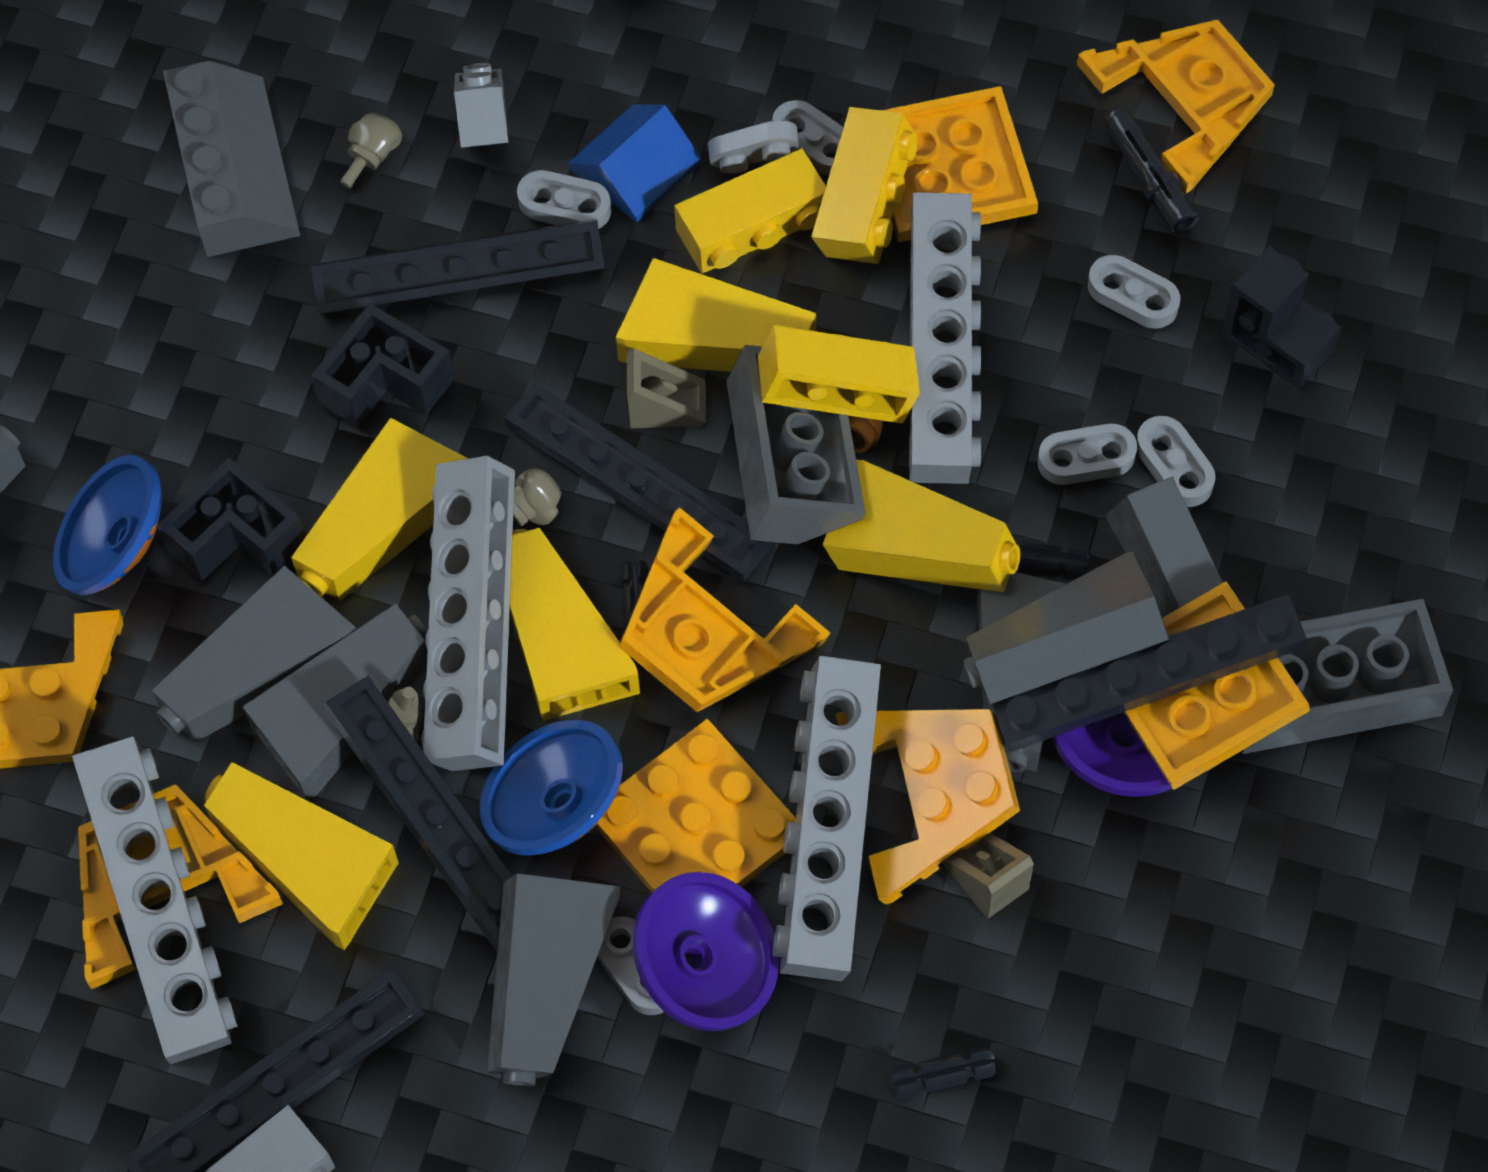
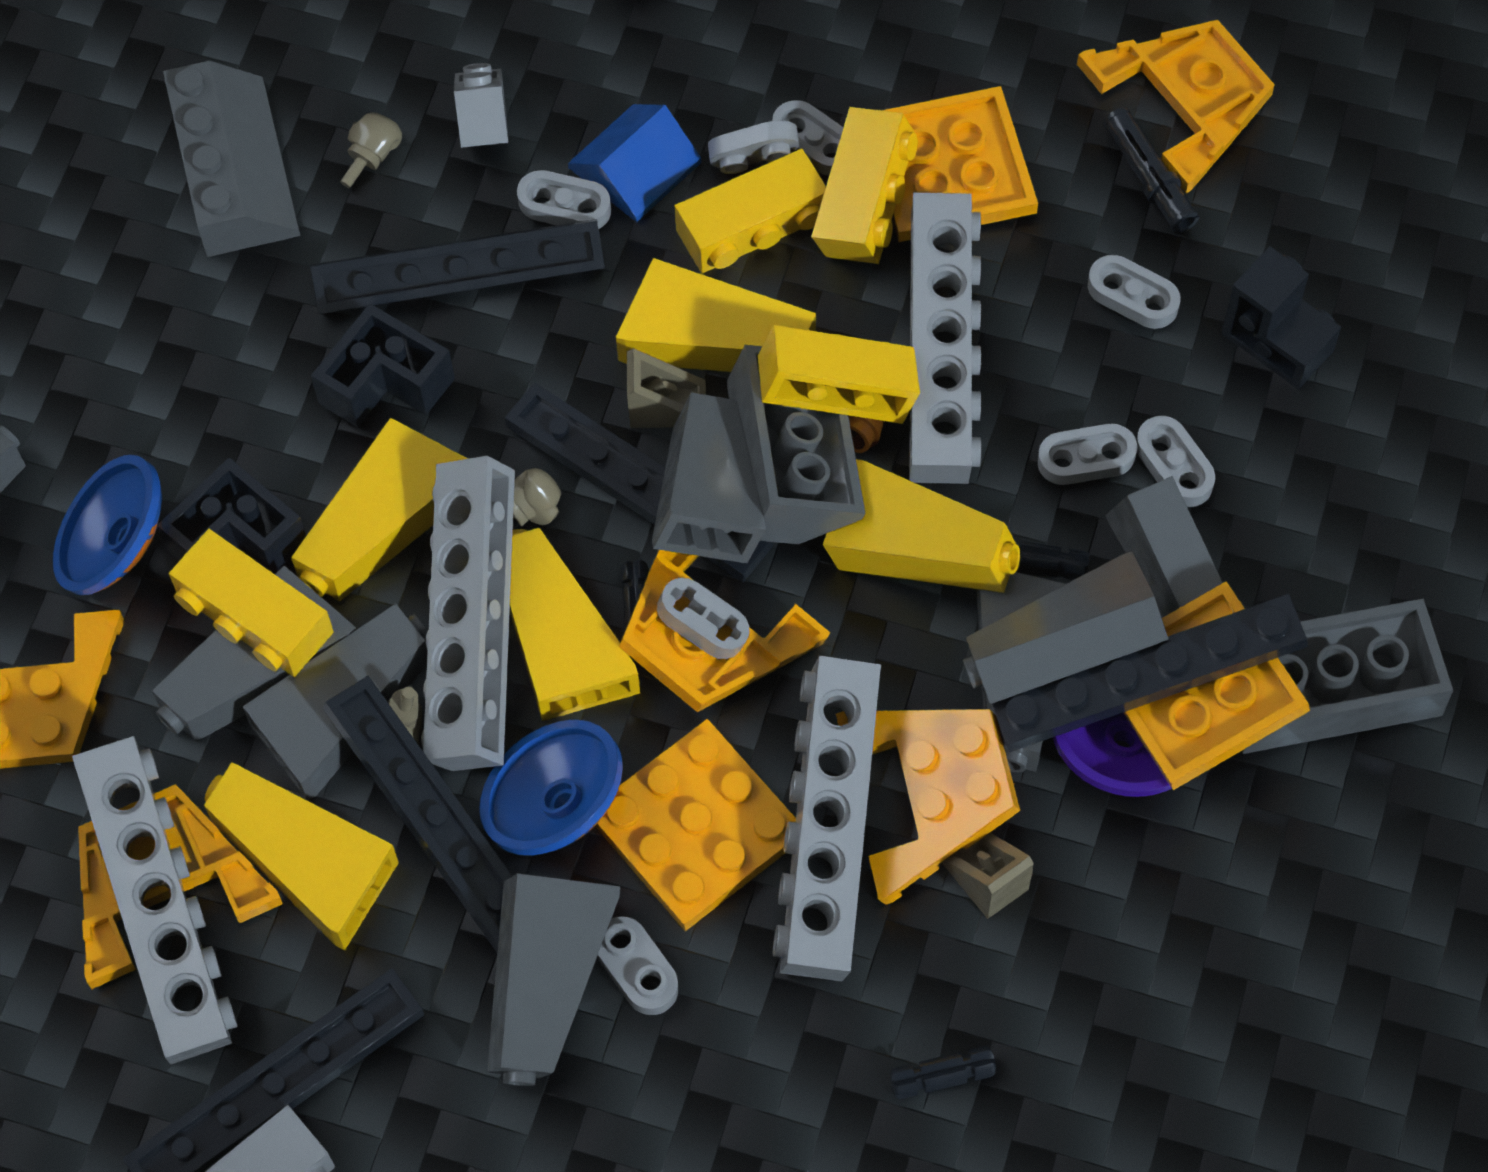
dark purple dish [632,872,779,1031] -> none
none -> yellow brick [169,529,334,678]
none -> dark grey slope [652,392,766,563]
none -> light grey beam [657,578,750,659]

